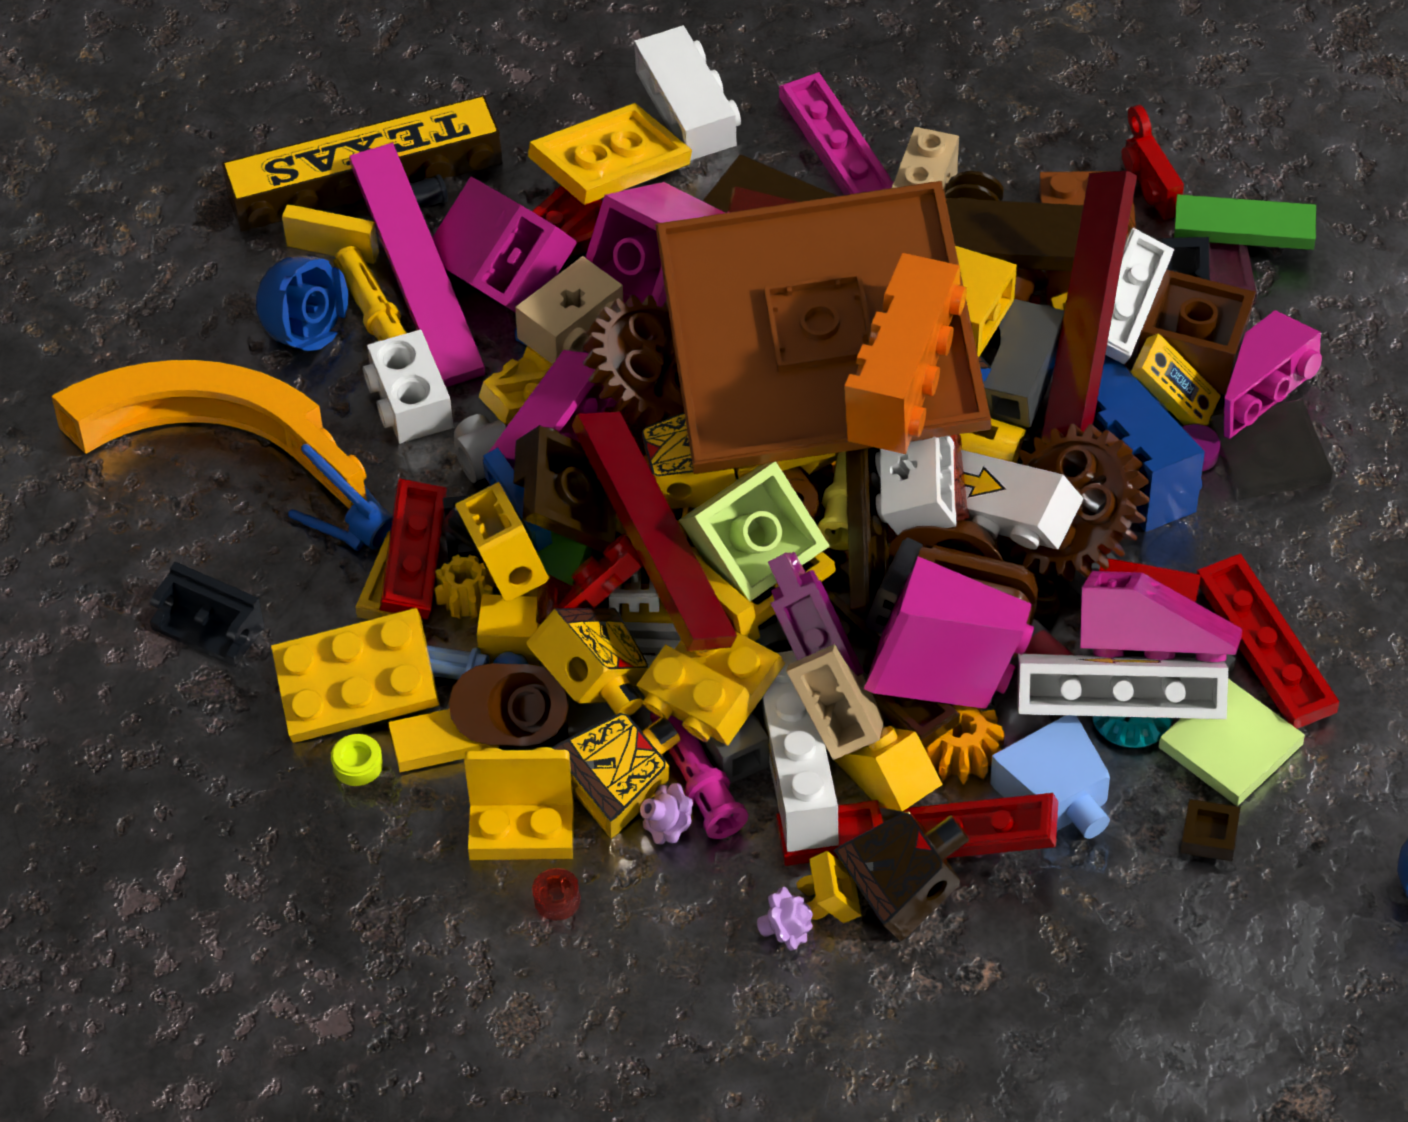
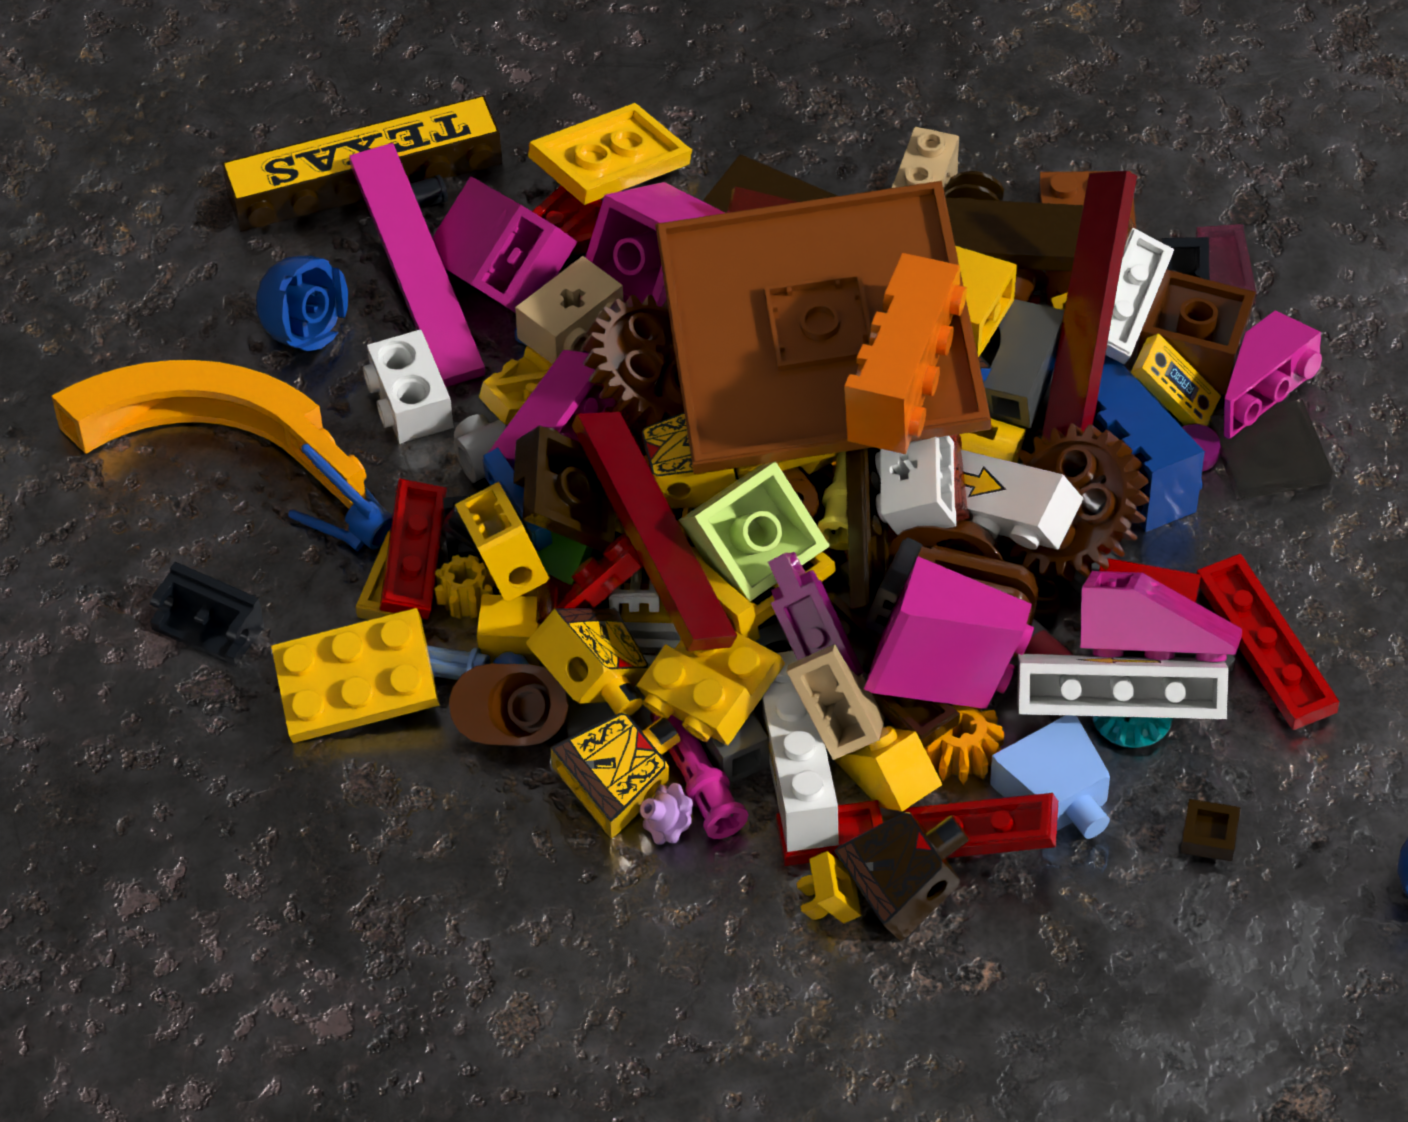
yellow tile [282,205,379,264] -> none
neon yellow tile [331,734,383,786] -> none
yellow pin [333,246,406,341] -> none
yellow tile [388,709,499,773] -> none
yellow bracket [464,747,574,860] -> none
clear red bush [532,868,581,921] -> none
white brick [634,25,741,161] -> none
lavender plant [757,887,813,951] -> none
dark pink tile [779,72,894,195] -> none
red hinge [1121,104,1184,221] -> none
yellowish green tile [1159,679,1305,807] -> none
bright green tile [1174,194,1316,250] -> none

